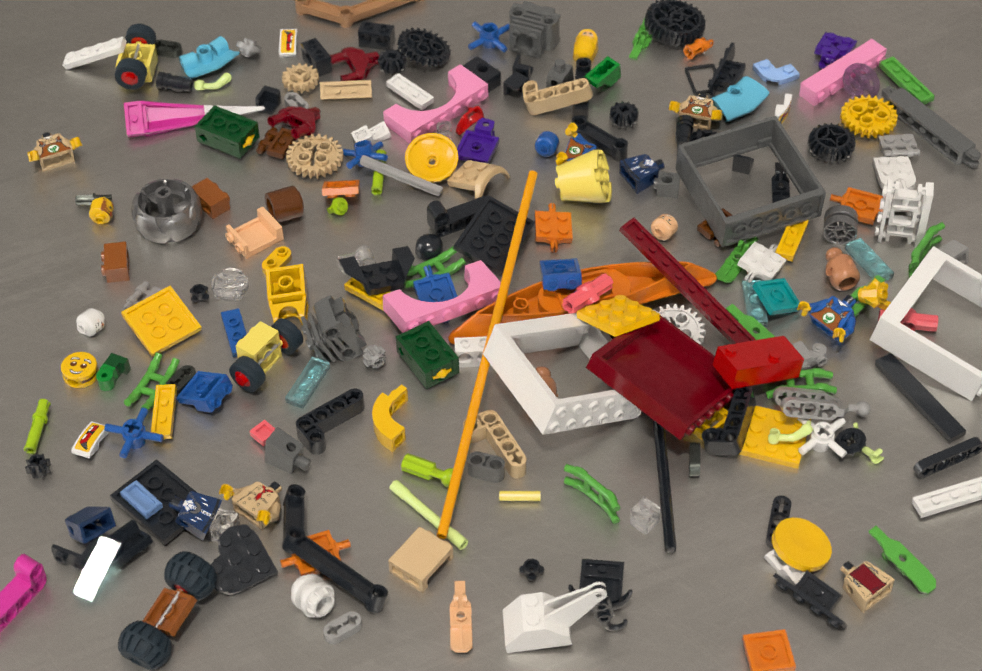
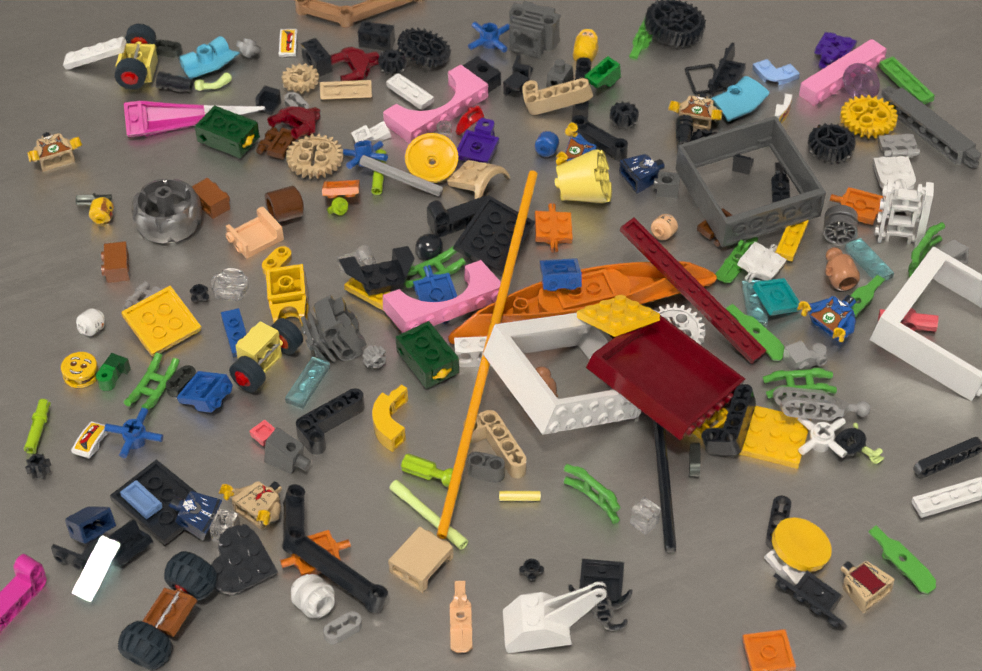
yellow plate [151,384,177,439] -> none
coral piece [562,273,613,314] -> none
orange piece [683,37,714,59] -> none
red brick [713,336,804,389] -> none
yellowish green piece [768,420,813,444] -> none
yellow rock [858,278,891,310] -> none
black tile [875,353,967,443] -> none

